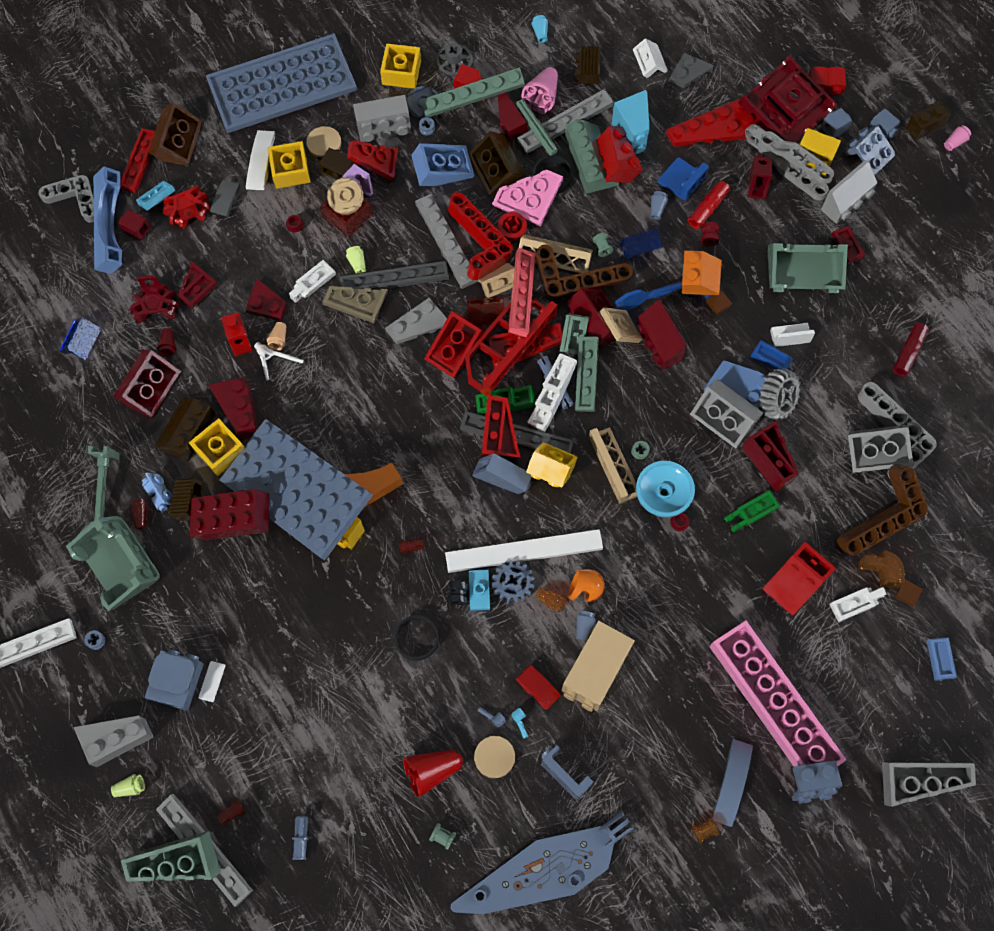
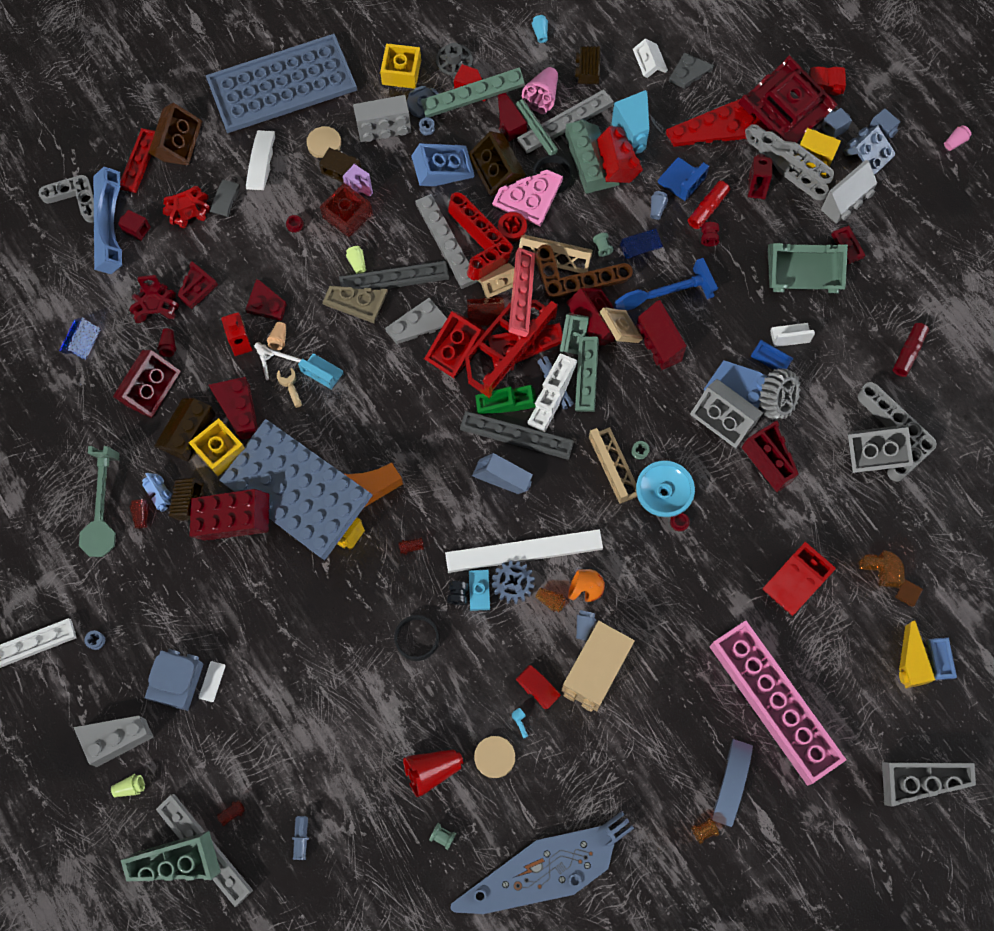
sand green windscreen [66,516,160,611] -> none
medium azure plate [136,181,175,210] -> none
yellow brick [267,141,311,189] -> none
white hinge [289,260,336,303] -> none
tan tile [327,178,364,215] -> none
red wing [347,140,398,181] -> none
sand blue hand [478,707,506,727] -> none
red wedge [481,396,521,459] -> none
yellow brick [526,442,578,488] -> none
sand blue panel [541,745,593,801] -> none
orange slope [682,251,722,295] -> none
reddish brown tile [706,290,732,315] -> none
green hinge [724,490,780,532] -> none
sand blue bracket [792,760,842,804] -> none
white hinge [829,587,887,622] -> none
reddish brown beam [837,463,928,555] -> none
dark brown brick [906,101,951,140] -> none
none -> tan piece [277,368,302,408]
none -> medium azure panel [298,354,343,390]
none -> yellow slope [899,621,935,688]

